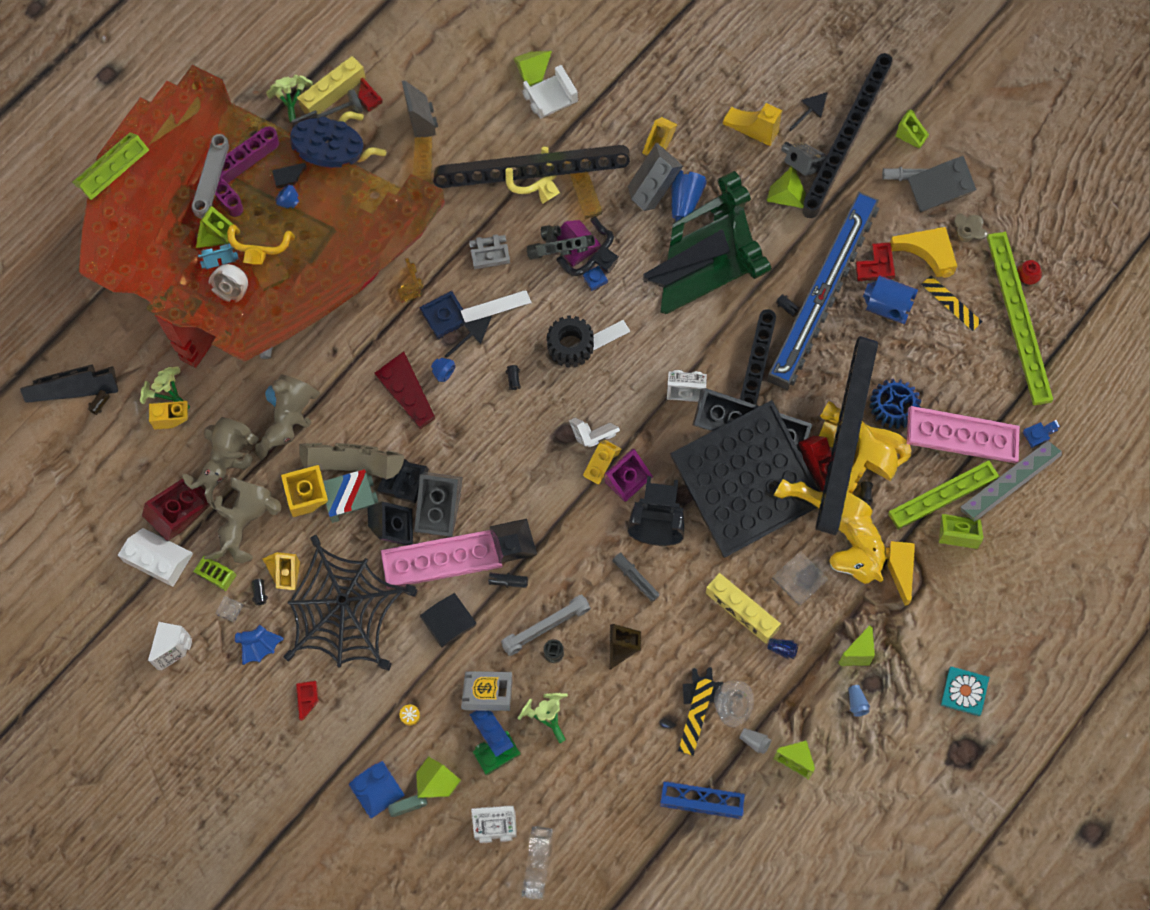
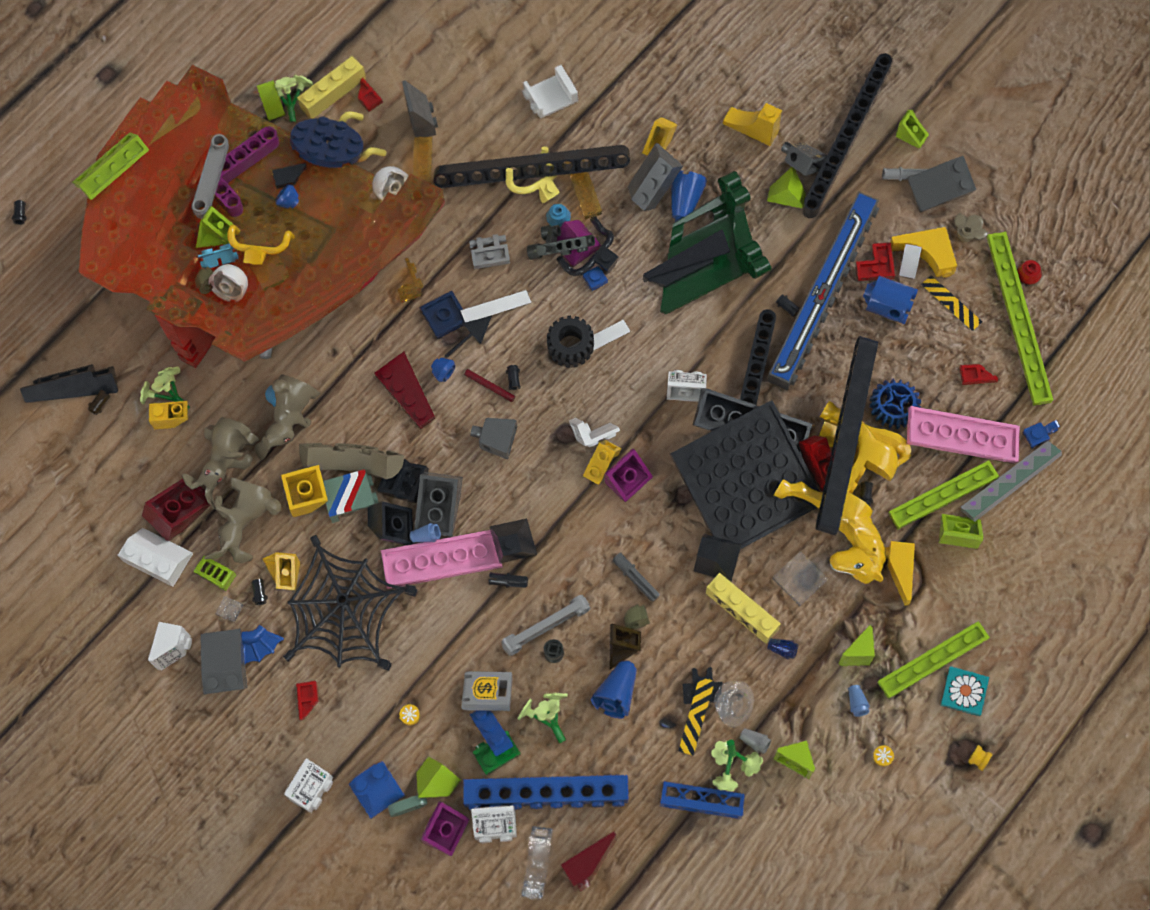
dark grey piece [291,89,363,127] -> none
black slope [420,593,477,648] -> none
lime slope [514,50,552,86] -> none
black piece [628,476,684,546] -> none
black piece [789,92,828,131] -> none
none -> black pin [12,200,27,225]
none -> olive piece [195,266,213,294]
none -> dark grey slope [201,629,248,694]
none -> lime slope [257,80,285,120]
none -> white slope [284,759,333,813]
none -> white cylinder [372,166,410,205]
none -> medium blue cone [410,523,441,543]
none -> magenta slope [421,801,470,857]
none -> dark red bar [464,369,516,402]
none -> blue brick [464,775,629,811]
none -> dark grey torso [470,418,517,460]
none -> dark azure cone [546,204,571,227]
none -> dark red slope [561,831,616,892]
none -> blue cone [591,660,637,719]
none -> olive piece [624,604,650,630]
none -> black slope [694,534,742,582]
none -> yellowish green plant [711,739,763,791]
none -> yellow tile [873,745,894,767]
none -> lime plate [877,621,990,699]
none -> white sticker [899,244,922,279]
none -> red tile [959,364,998,385]
none -> yellow wheel [968,745,993,771]

